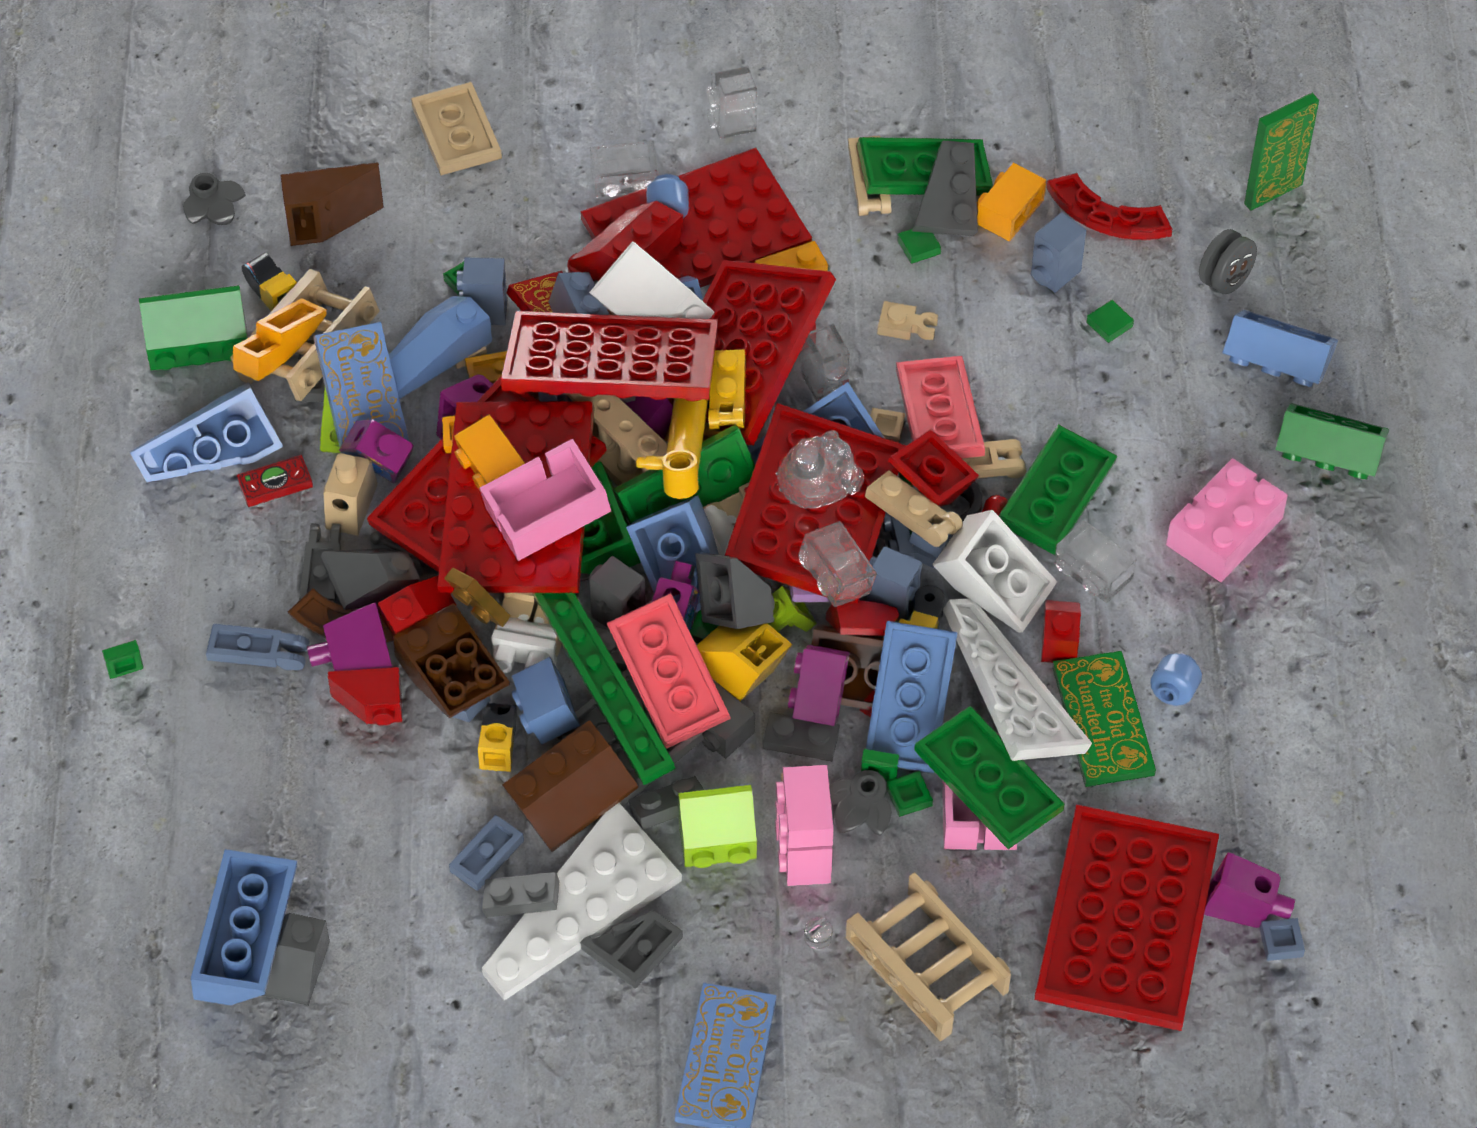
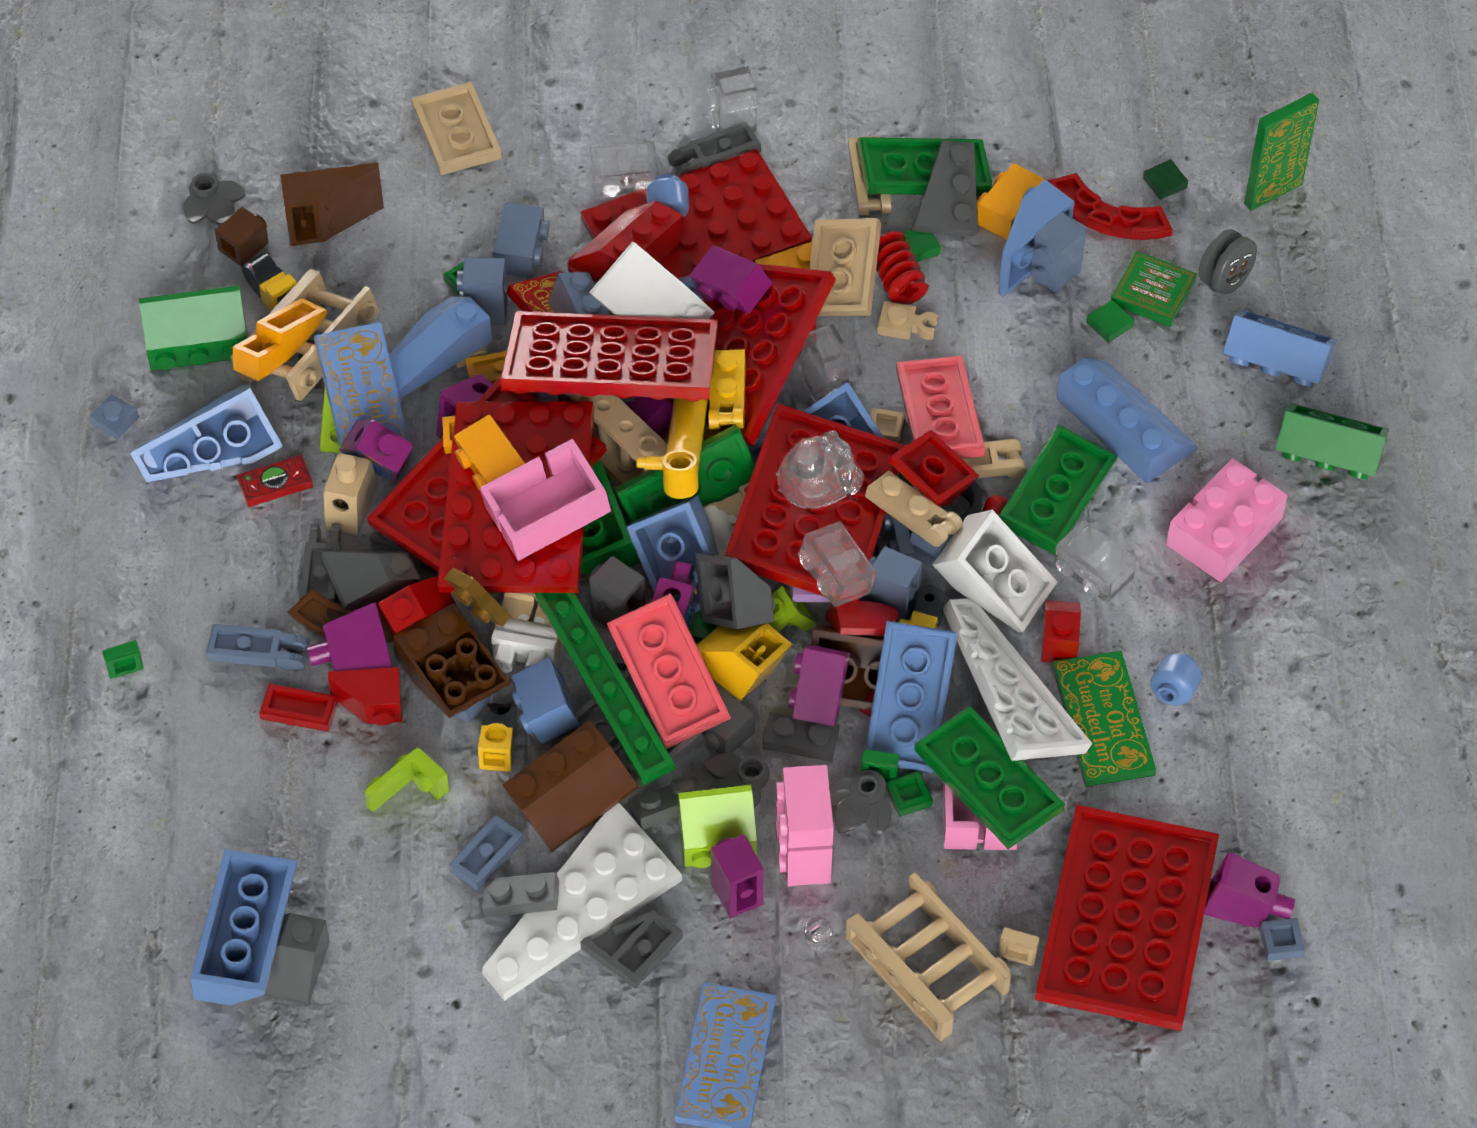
none -> sand blue plate [89,394,139,439]
none -> reddish brown brick [215,207,269,267]
none -> red tile [259,683,338,732]
none -> lime bracket [364,747,449,812]
none -> sand blue brick [493,202,550,278]
none -> dark grey hinge [667,121,761,176]
none -> magenta brick [689,245,773,314]
none -> dark grey plate [704,753,770,808]
none -> magenta brick [711,834,764,919]
none -> tan plate [809,218,881,316]
none -> red piece [876,231,929,305]
none -> medium blue slope [998,180,1074,297]
none -> tan tile [998,927,1040,966]
none -> medium blue slope [1057,358,1197,484]
none -> green tile [1111,251,1197,327]
none -> dark green tile [1143,159,1188,200]

